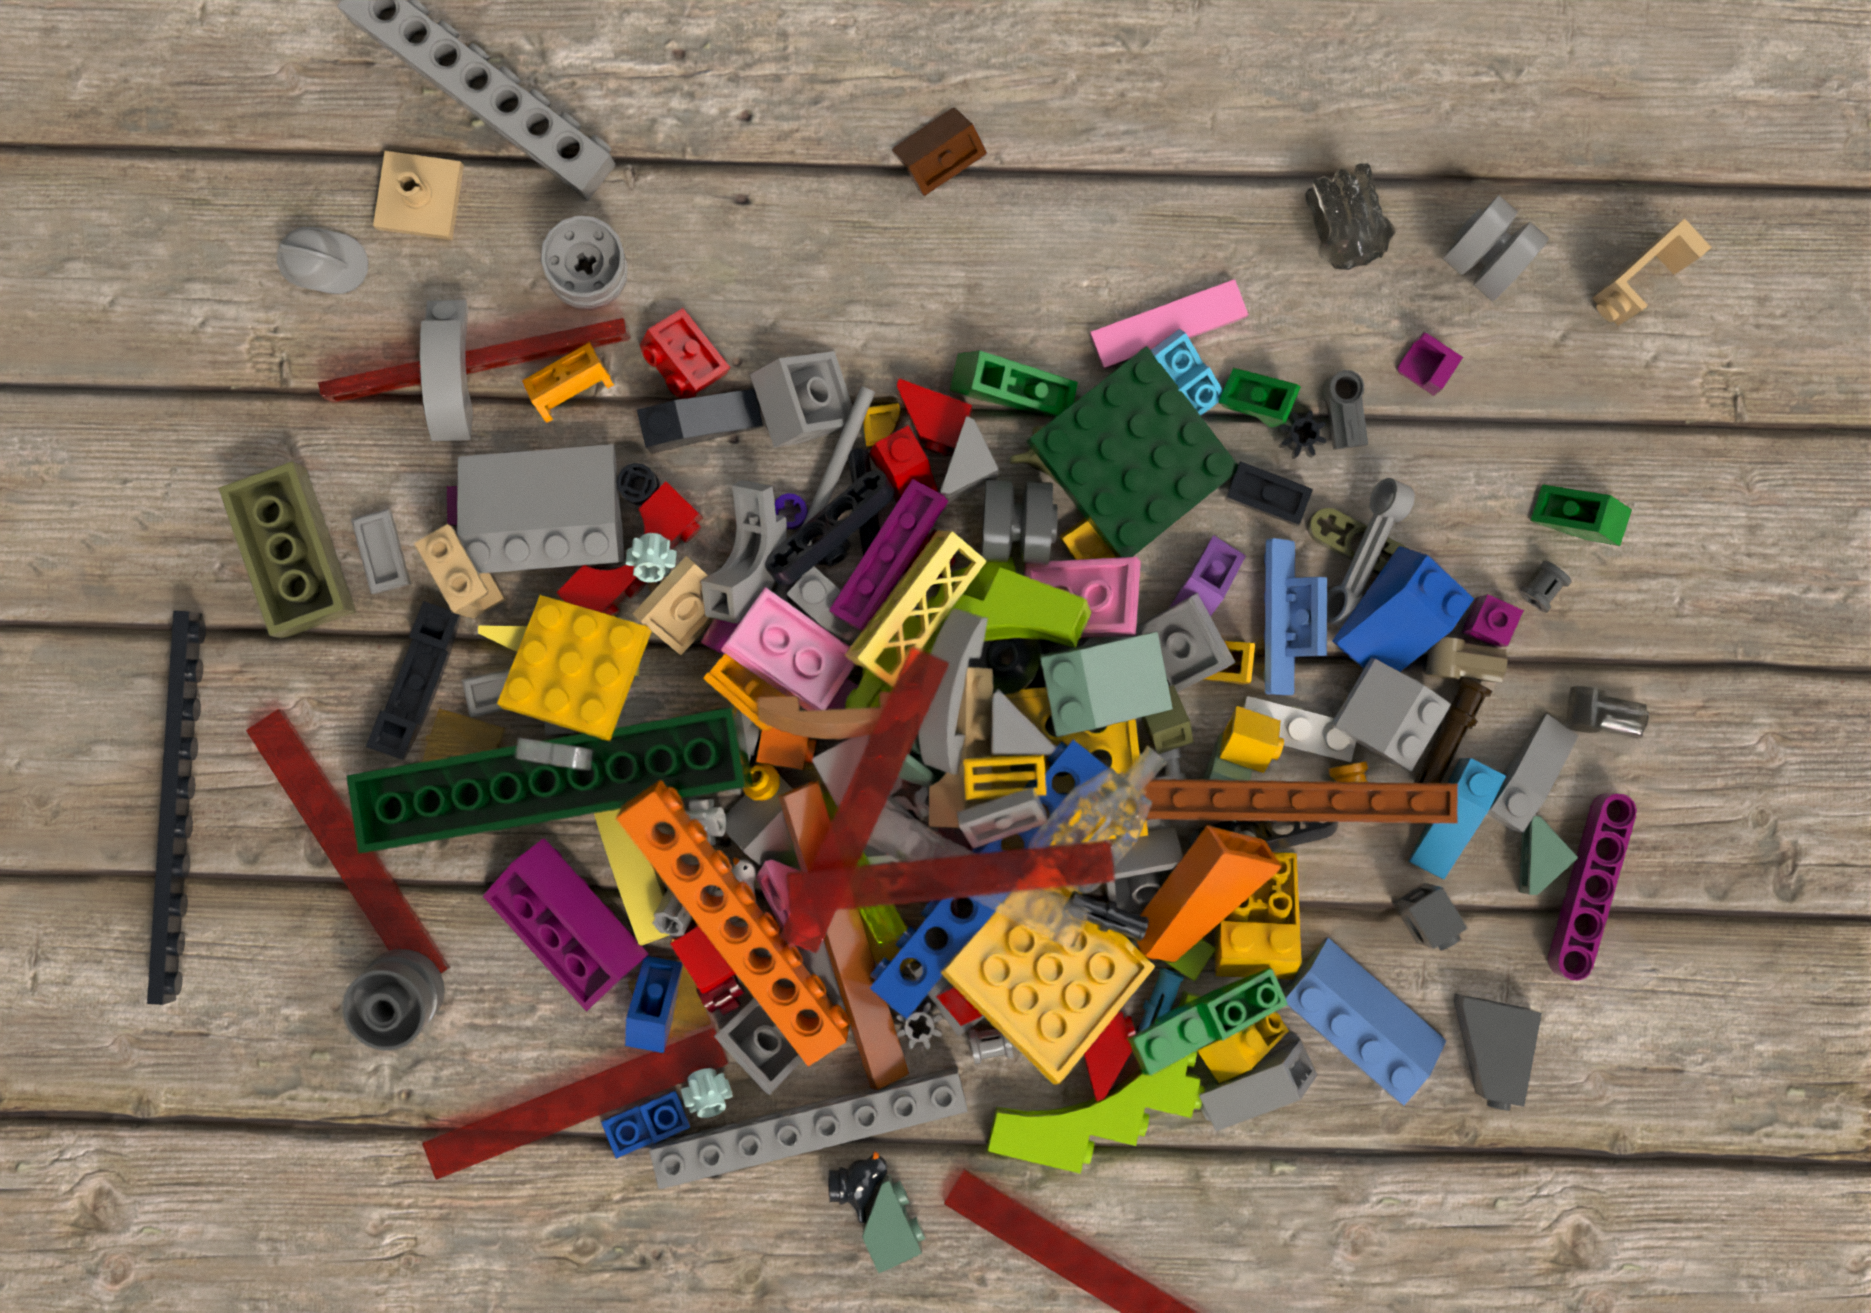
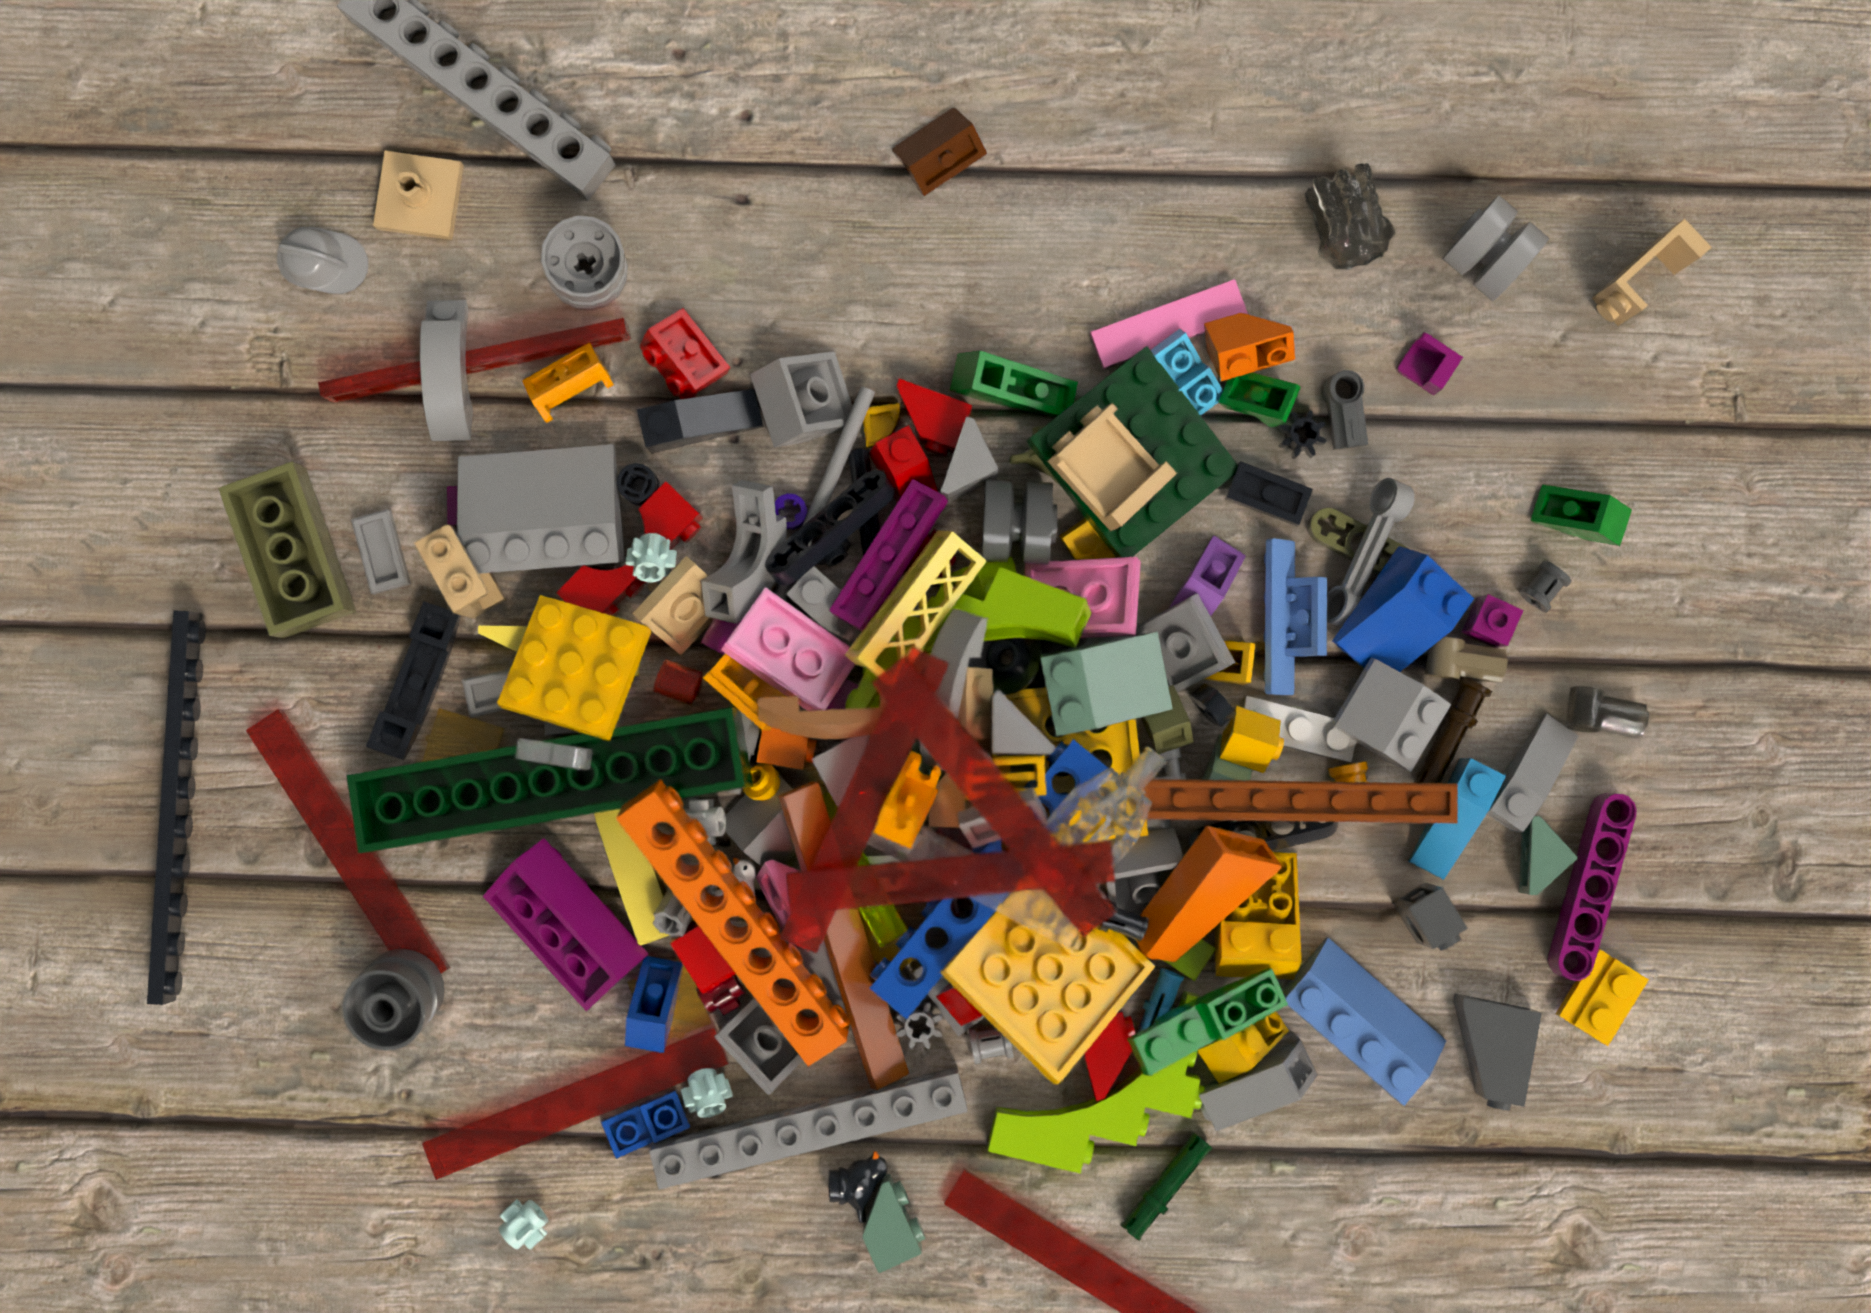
none -> light aqua gear [499,1199,548,1250]
none -> clear red piece [653,659,703,706]
none -> clear red tile [872,656,1116,938]
none -> light orange hinge [874,751,941,849]
none -> tan panel [1047,403,1177,531]
none -> dark green pin [1120,1132,1213,1241]
none -> black beam [1189,683,1237,727]
none -> orange slope [1204,312,1295,381]
none -> yellow plate [1555,949,1649,1046]

